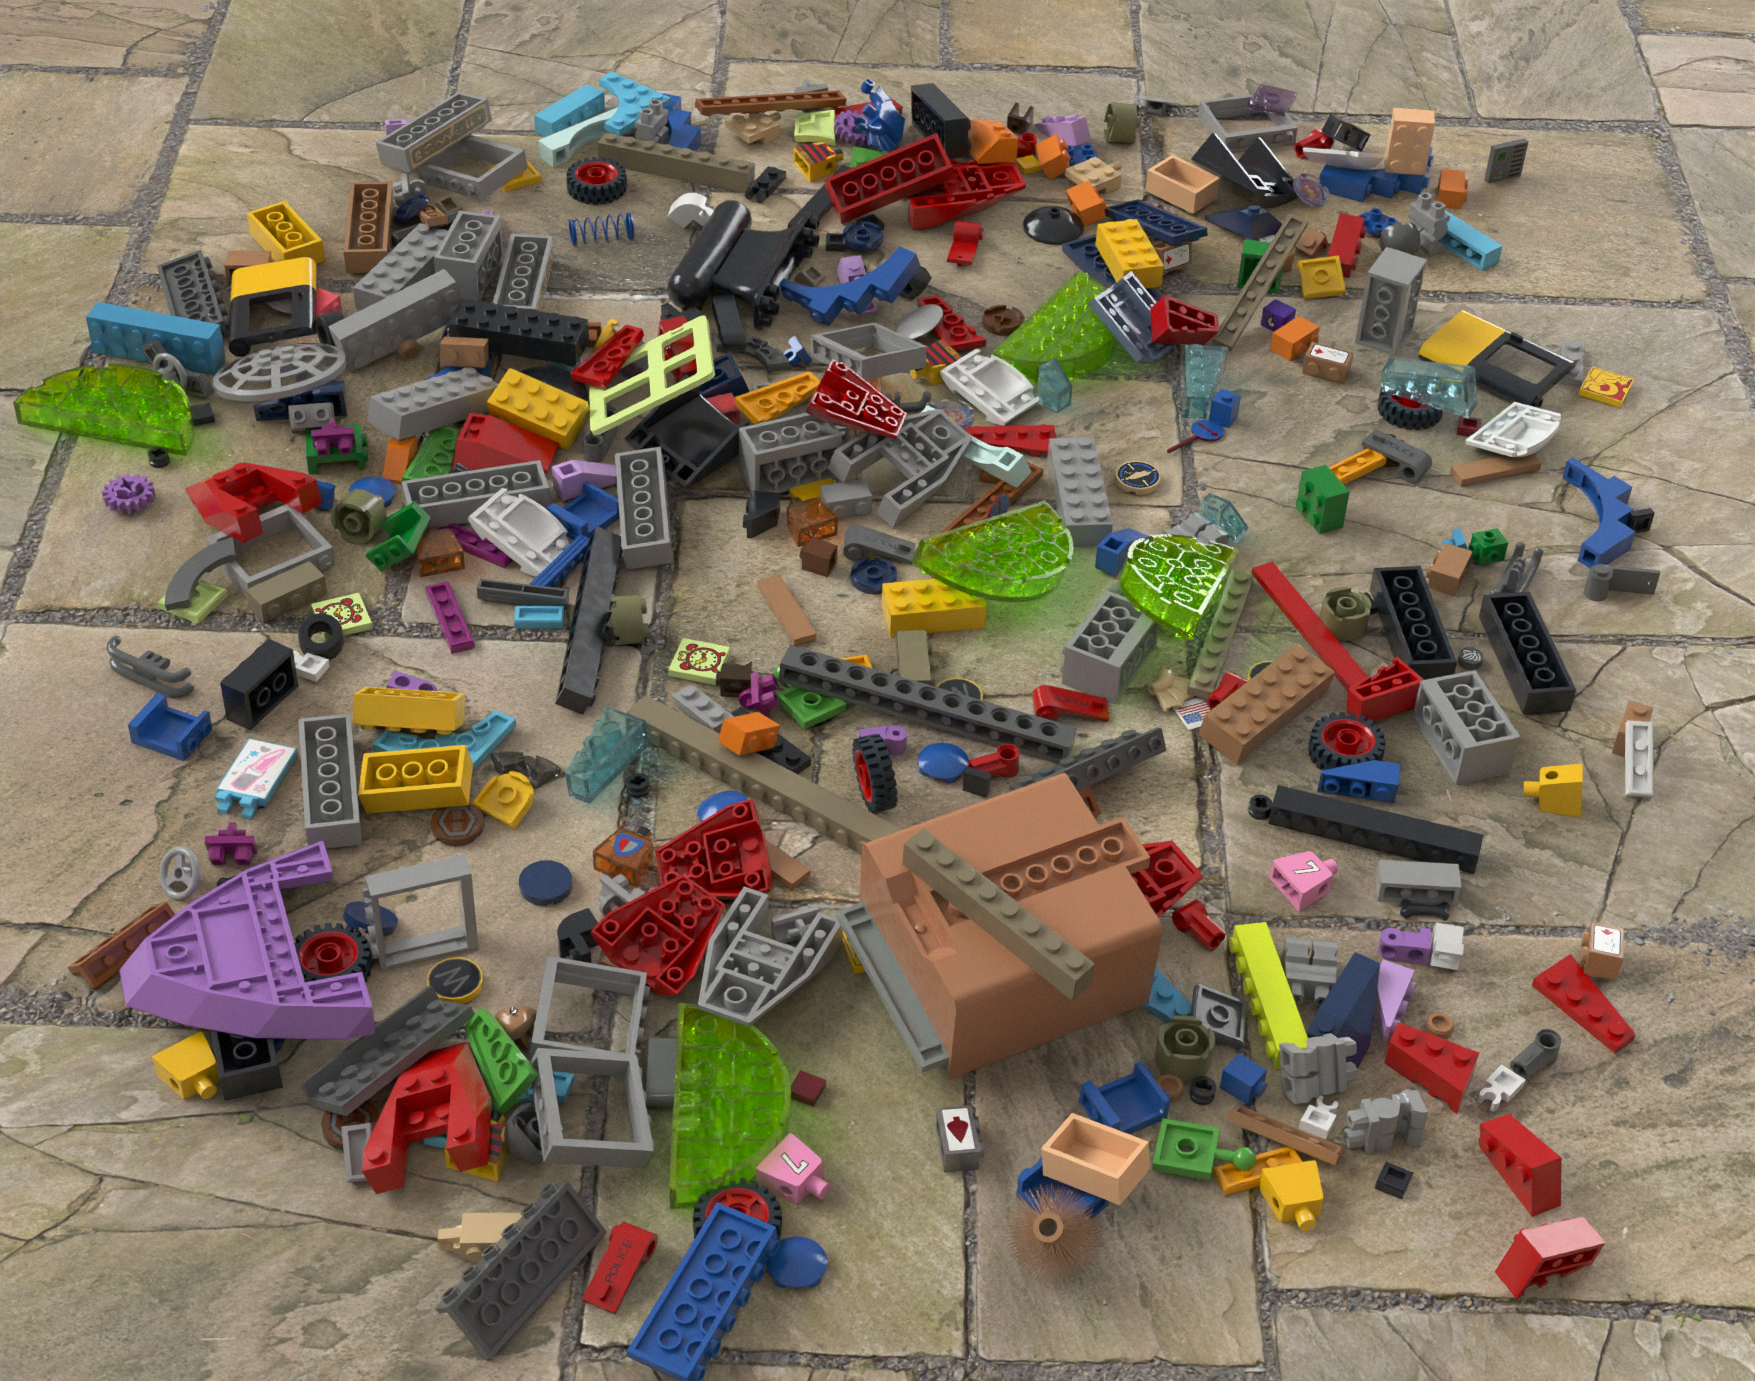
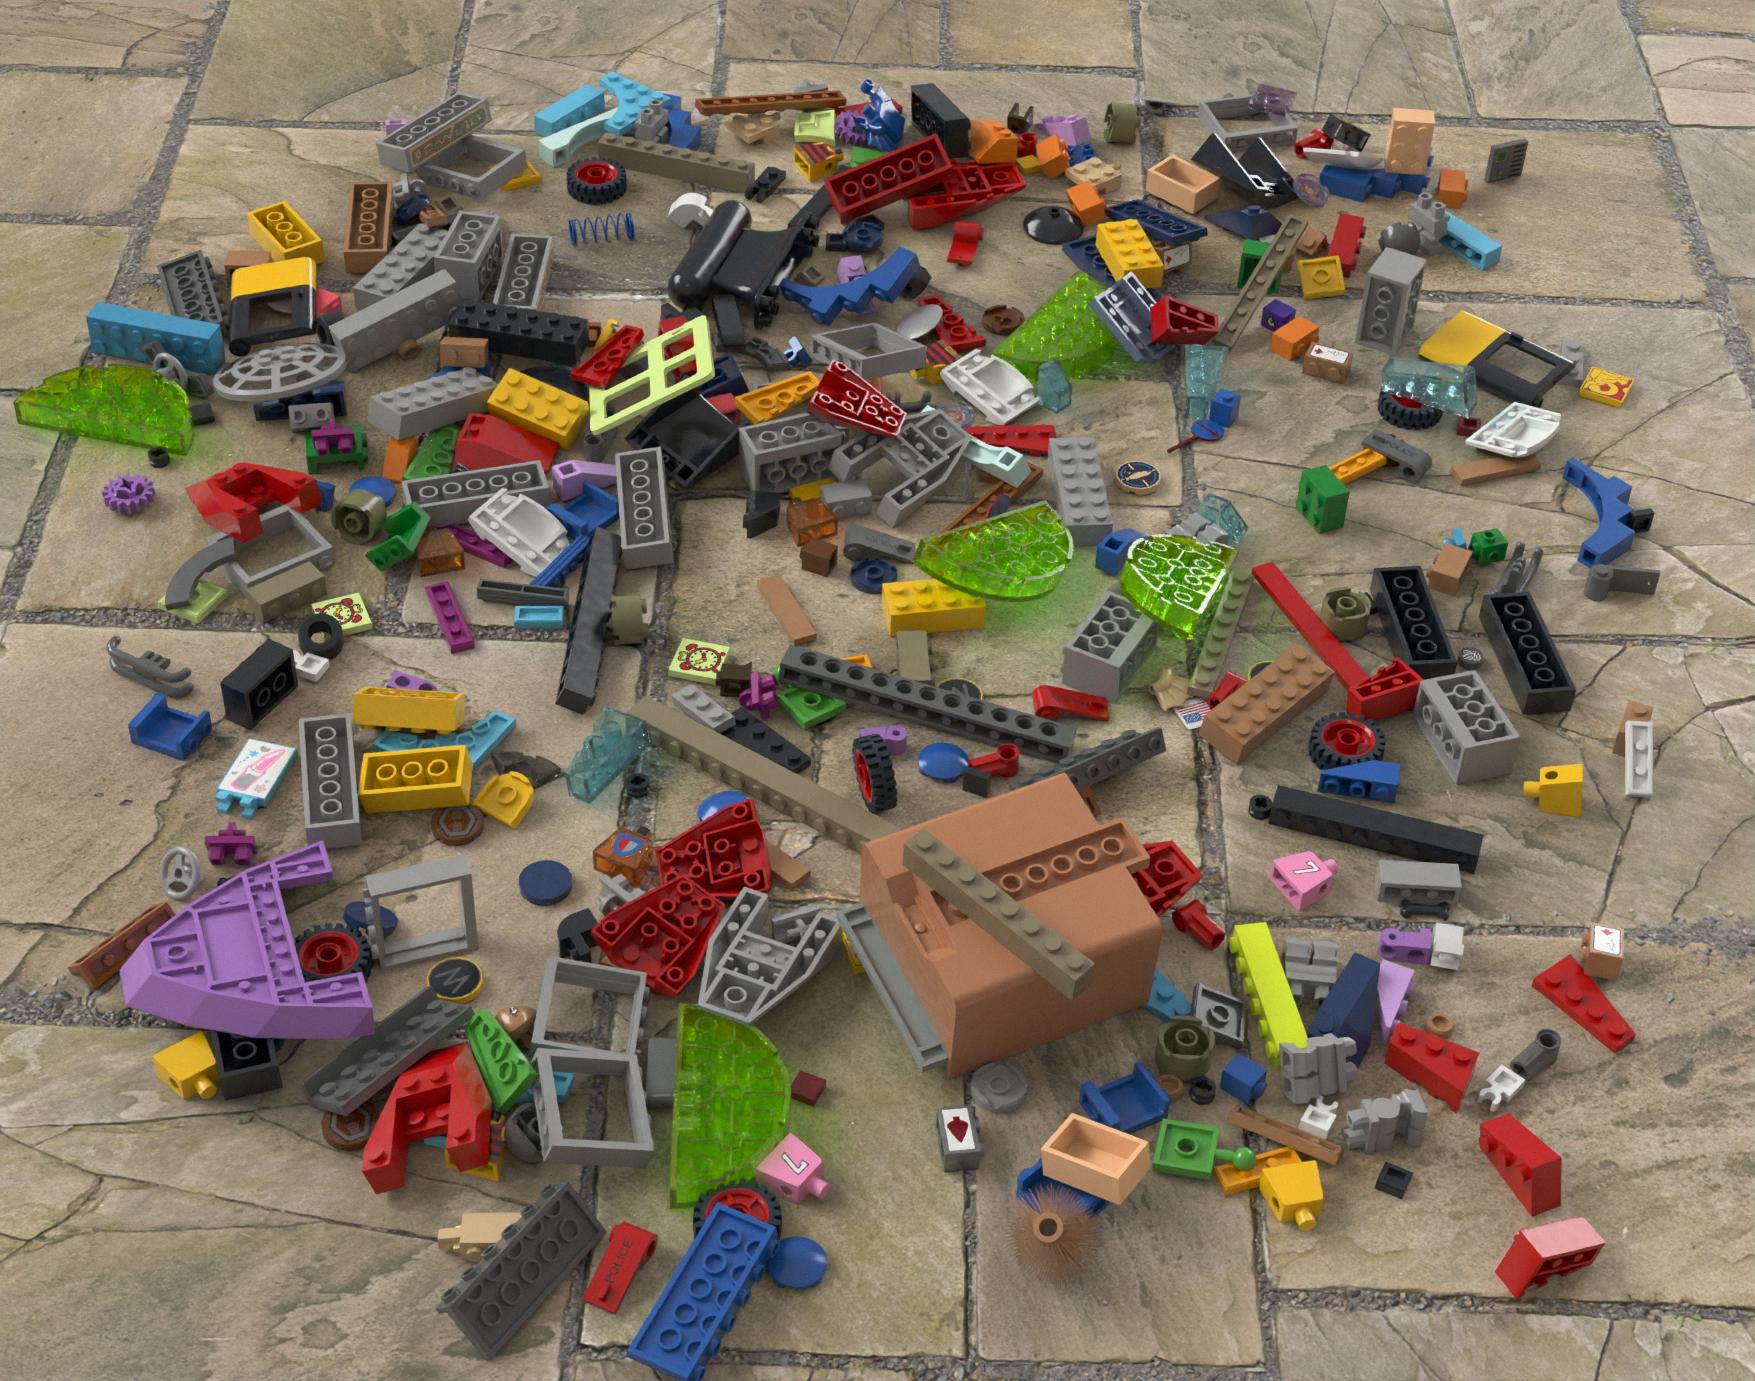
light grey tile [341,1123,372,1183] -> none
orange brick [718,712,780,756] -> none
blue dish [1358,208,1398,235] -> none
none -> light grey tile [970,1062,1027,1113]

